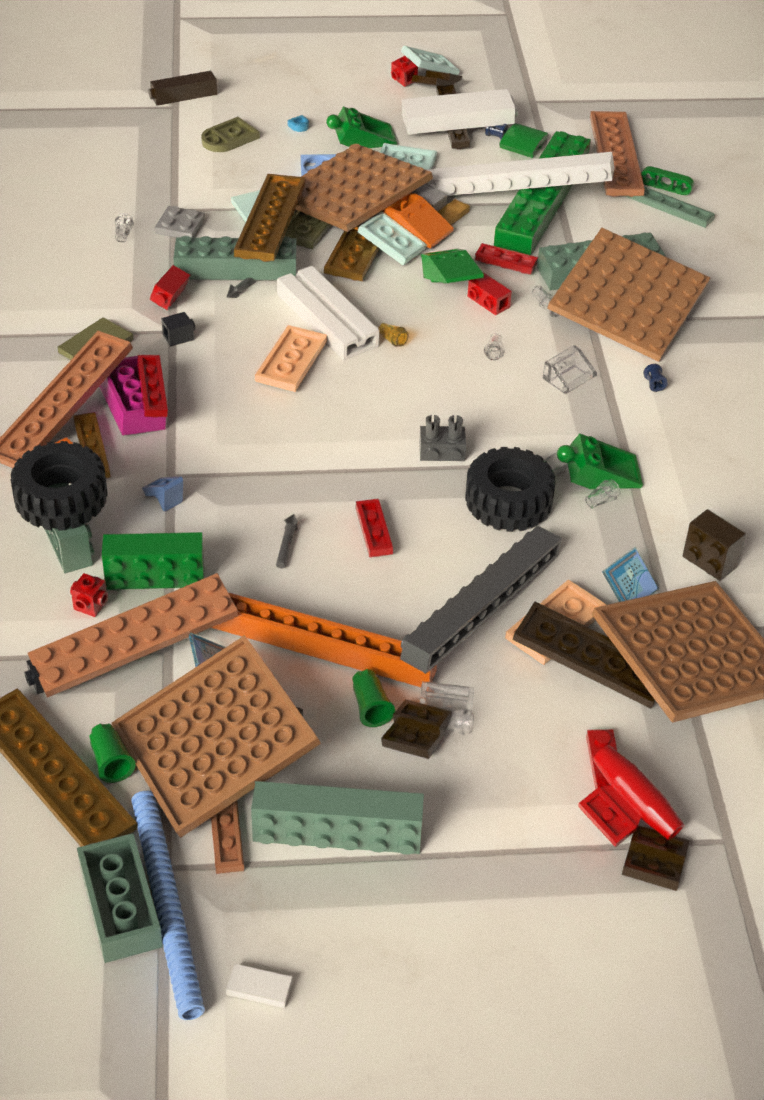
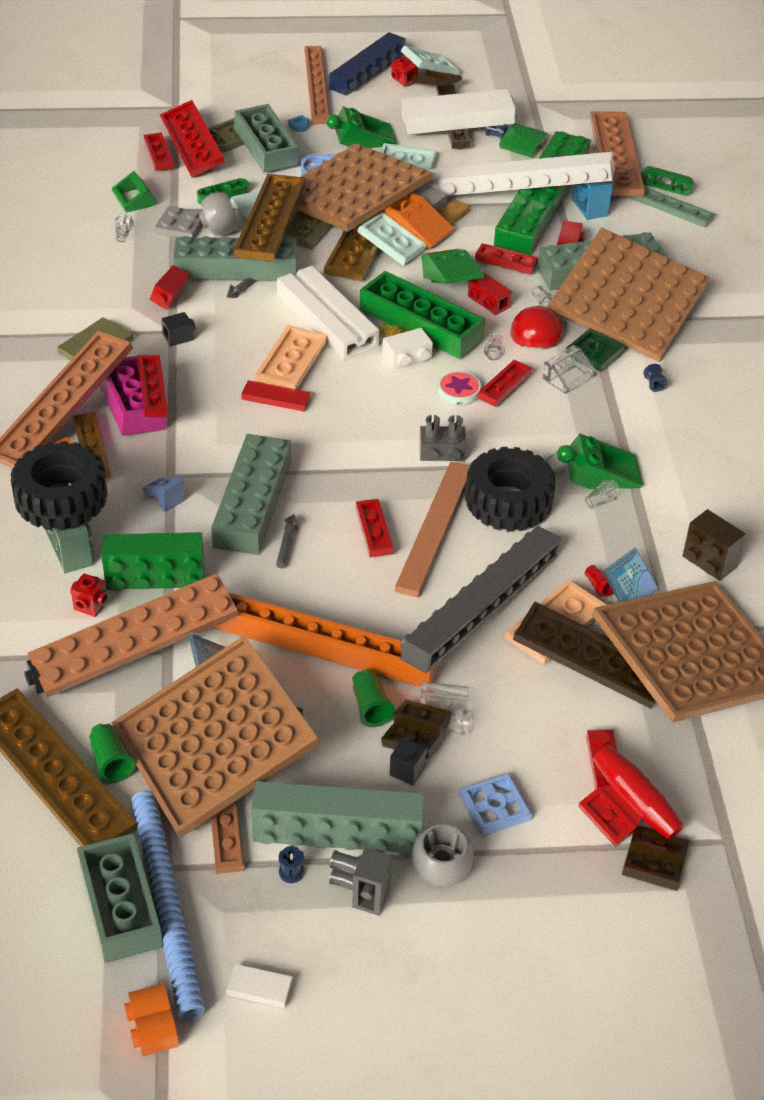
dark brown brick [148,70,217,106] -> none
none -> green tile [112,171,157,212]
none -> orange brick [124,983,179,1056]
none -> red plate [143,132,174,171]
none -> red plate [160,100,225,178]
none -> green beam [197,178,249,204]
none -> light grey wheel [198,192,238,235]
none -> sand green brick [211,434,291,555]
none -> sand green brick [234,104,299,173]
none -> red tile [241,380,310,412]
none -> dark blue bush [278,846,304,884]
none -> nougat tile [304,46,329,124]
none -> dark blue brick [329,32,406,96]
none -> dark grey brick [329,848,392,916]
none -> green brick [359,271,486,359]
none -> white brick [383,328,433,369]
none -> black brick [389,737,427,786]
none -> nougat tile [395,461,470,597]
none -> light grey wheel [412,824,474,887]
none -> tile [438,371,481,404]
none -> light blue piece [459,773,532,836]
none -> red plate [478,359,532,407]
none -> red cylinder [510,306,564,349]
none -> red brick [557,220,585,245]
none -> dark green plate [565,328,625,372]
none -> dark azure brick [572,181,613,220]
none -> red cone [584,565,616,597]

